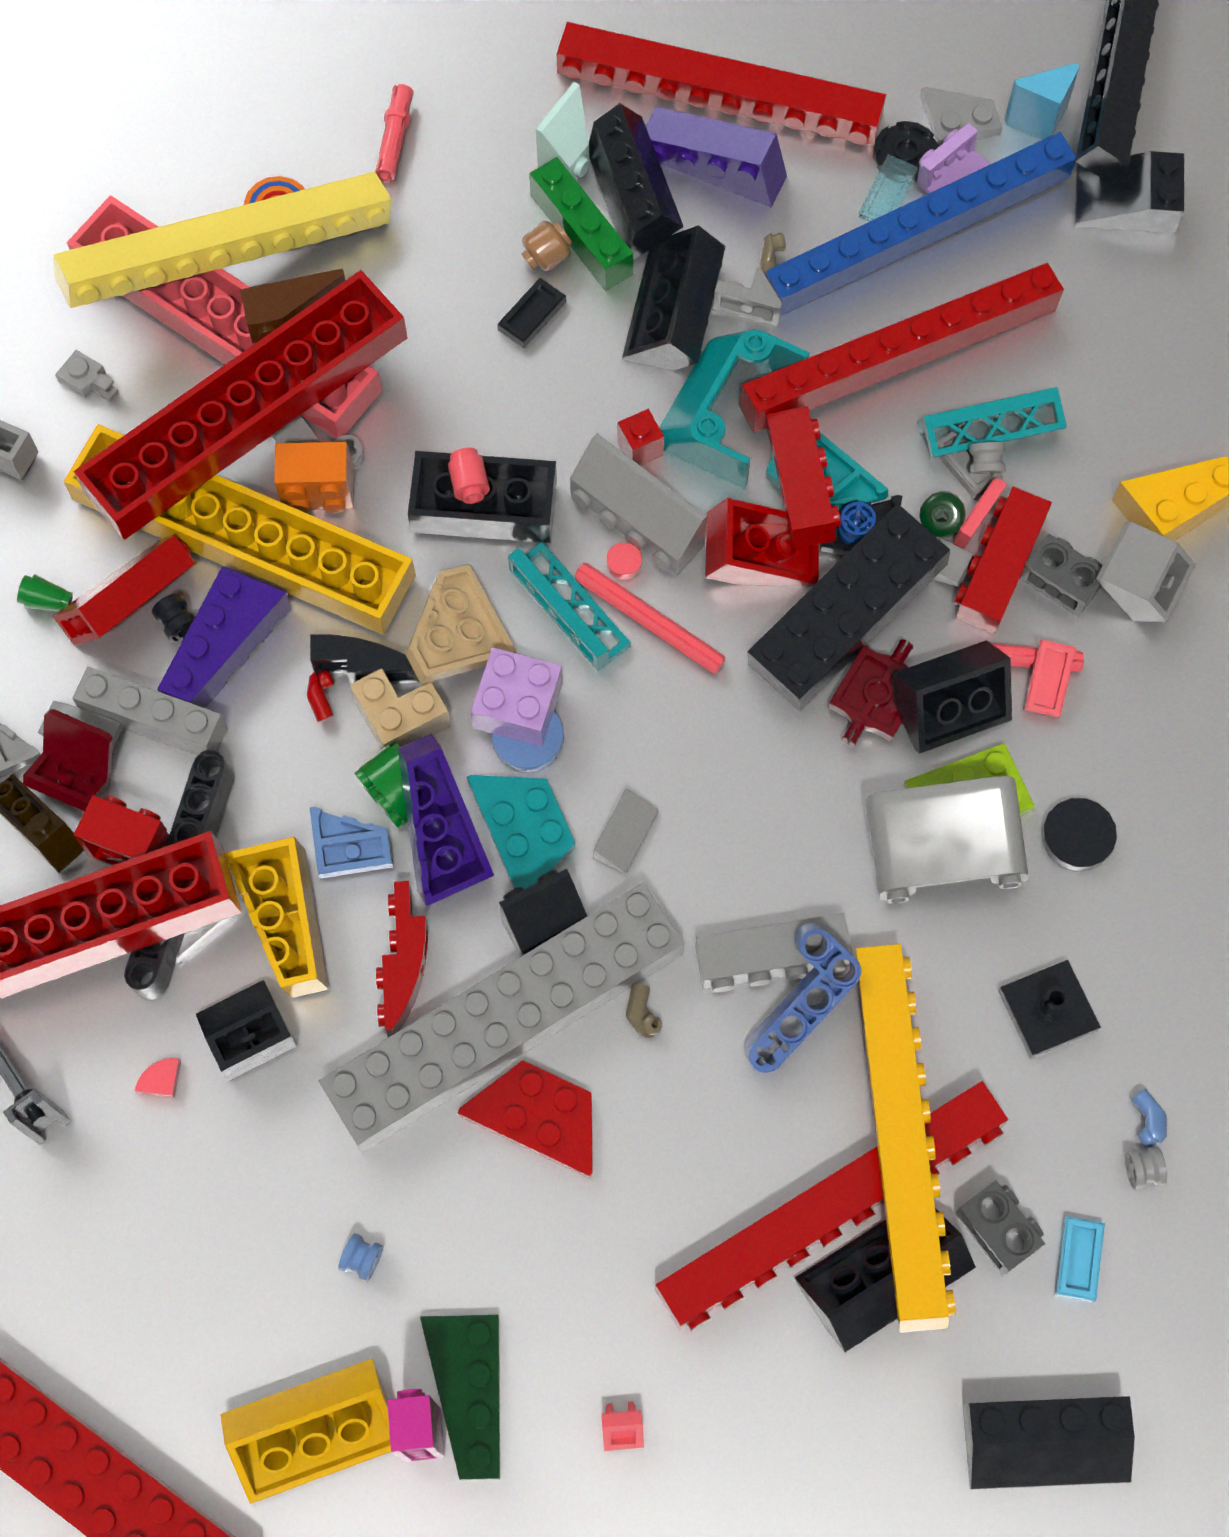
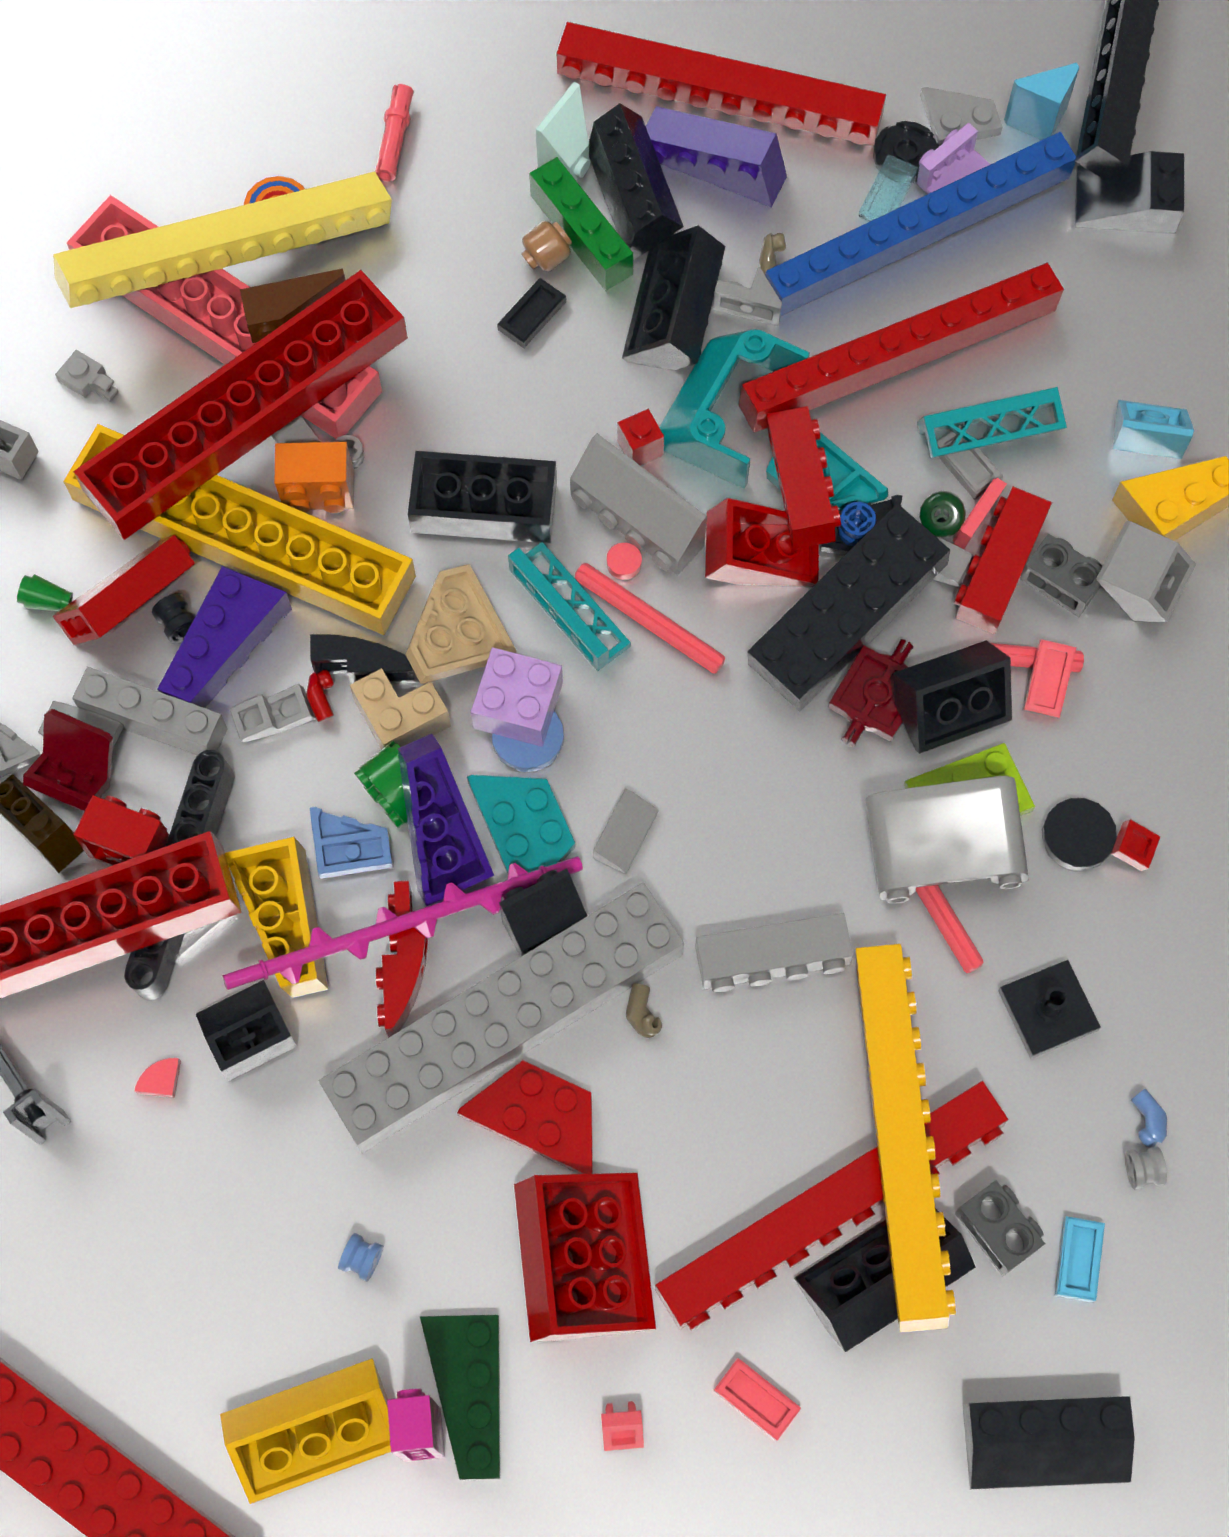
coral brick [448,447,490,504] -> none
blue beam [744,923,862,1073] -> none
light grey wheel [969,442,1006,474] -> none
none -> dark pink plant [222,856,583,990]
none -> light grey slope [230,684,315,742]
none -> red slope [514,1173,656,1342]
none -> coral tile [714,1358,801,1441]
none -> coral axle [916,885,984,973]
none -> red plate [1111,819,1161,871]
none -> medium azure slope [1113,400,1194,459]

